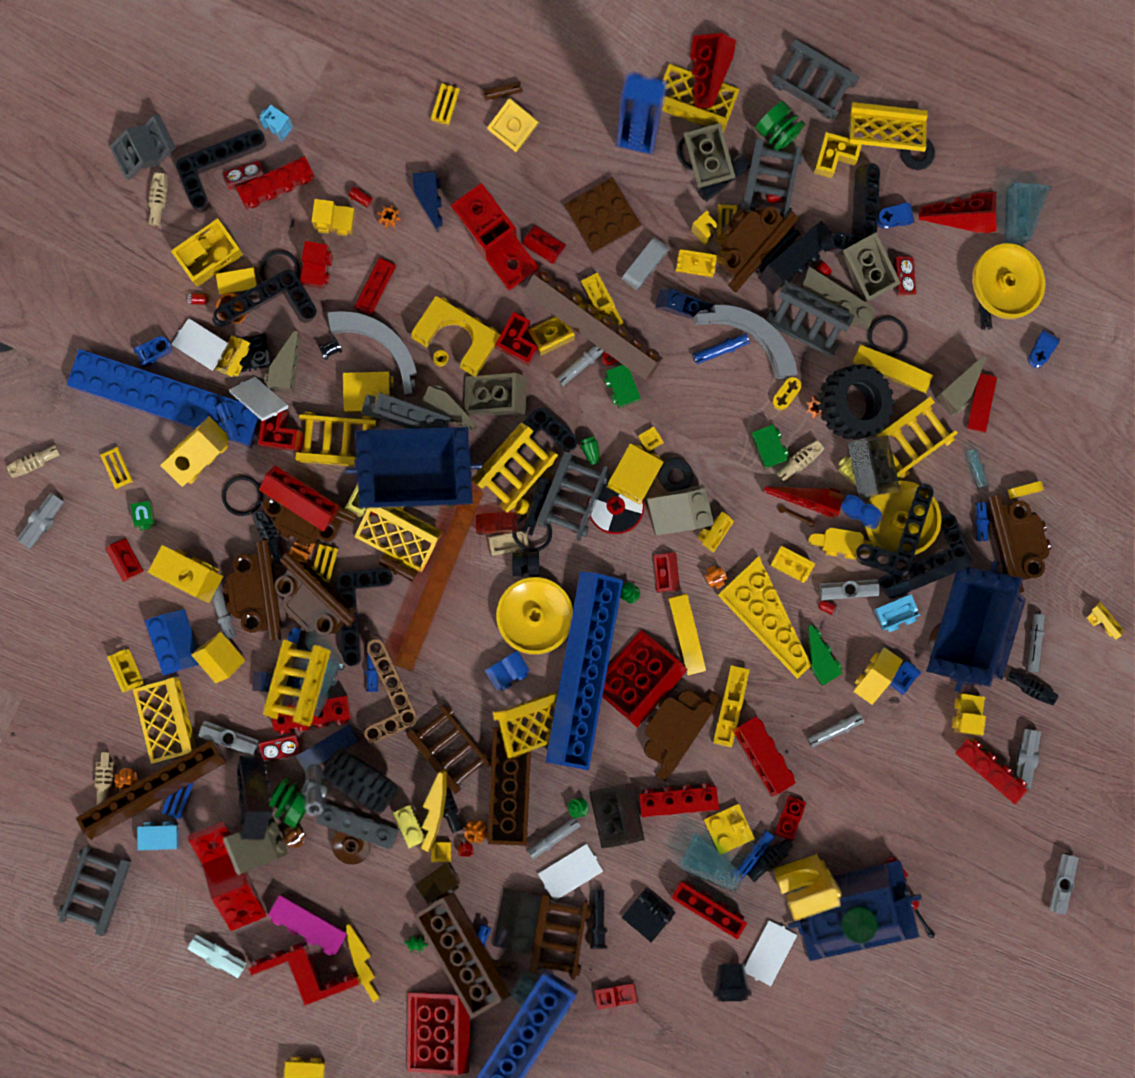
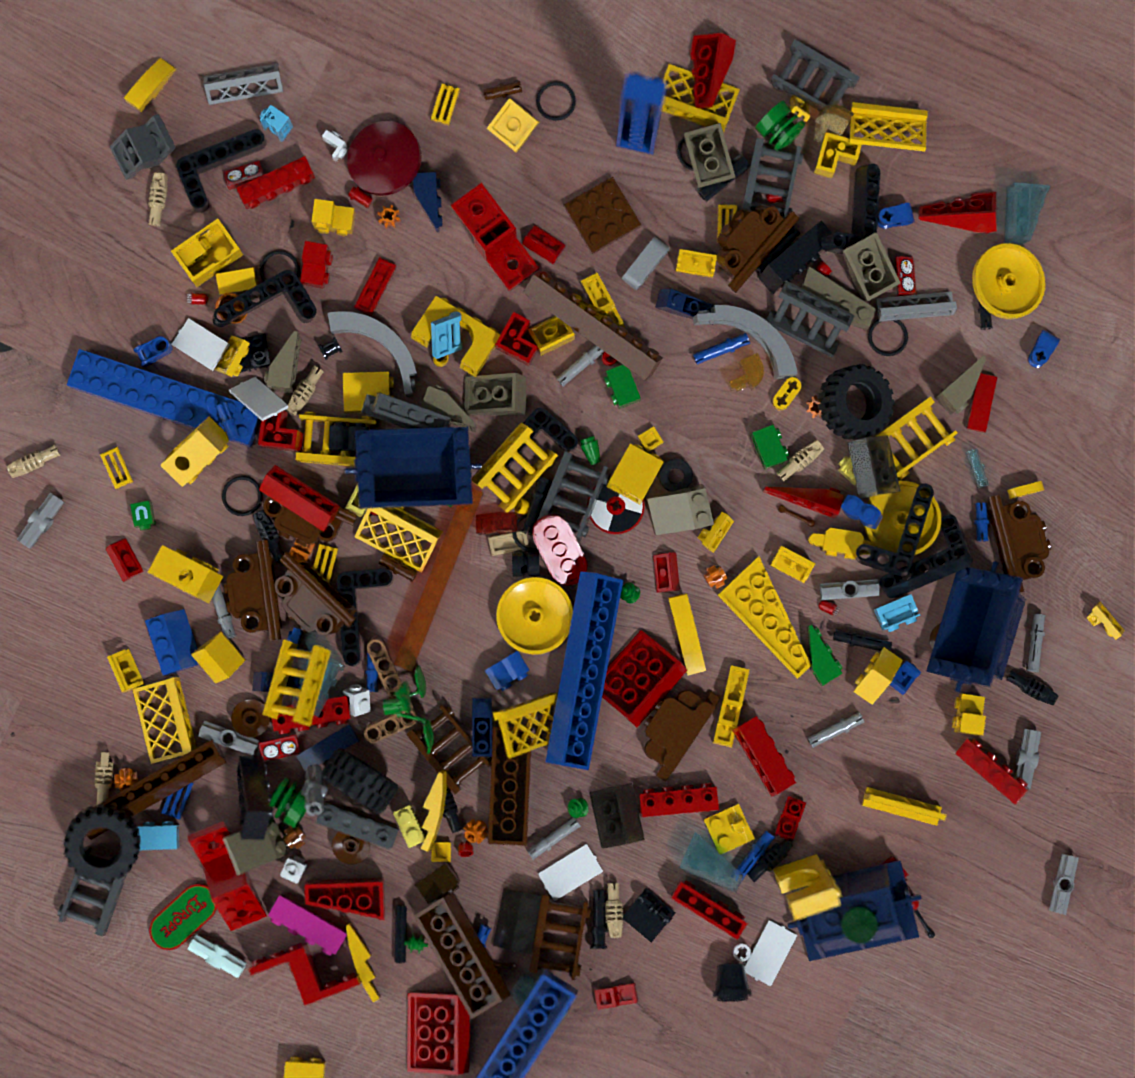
yellow hinge [691,210,717,246] -> none
yellow slope [853,345,934,393] -> none
black tyre [901,138,935,170] -> none
none -> black tyre [63,804,141,883]
none -> yellow slope [124,58,176,113]
none -> green tile [149,884,217,950]
none -> light grey fence [204,63,283,105]
none -> reddish brown dish [231,699,270,738]
none -> white bracket [280,855,308,883]
none -> tan hinge [286,366,324,416]
none -> red wedge [304,878,385,921]
none -> white bracket [322,130,347,162]
none -> black brick [329,422,369,452]
none -> white bracket [343,684,371,717]
none -> dark red dish [347,121,422,196]
none -> green plant [383,665,434,754]
none -> black axle [394,905,407,963]
none -> medium azure plate [431,312,463,359]
none -> dark blue slope [472,698,492,757]
none -> tile [532,514,588,585]
none -> black tyre [536,82,576,121]
none -> tan hinge [605,883,623,938]
none -> clear yellow brick [728,353,764,392]
none -> white bush [733,943,751,962]
none -> yellow tile [789,94,810,122]
none -> clear yellow brick [813,105,854,143]
none -> black pin [833,629,892,651]
none -> yellow fence [861,787,946,826]
none -> light grey fence [876,292,957,322]

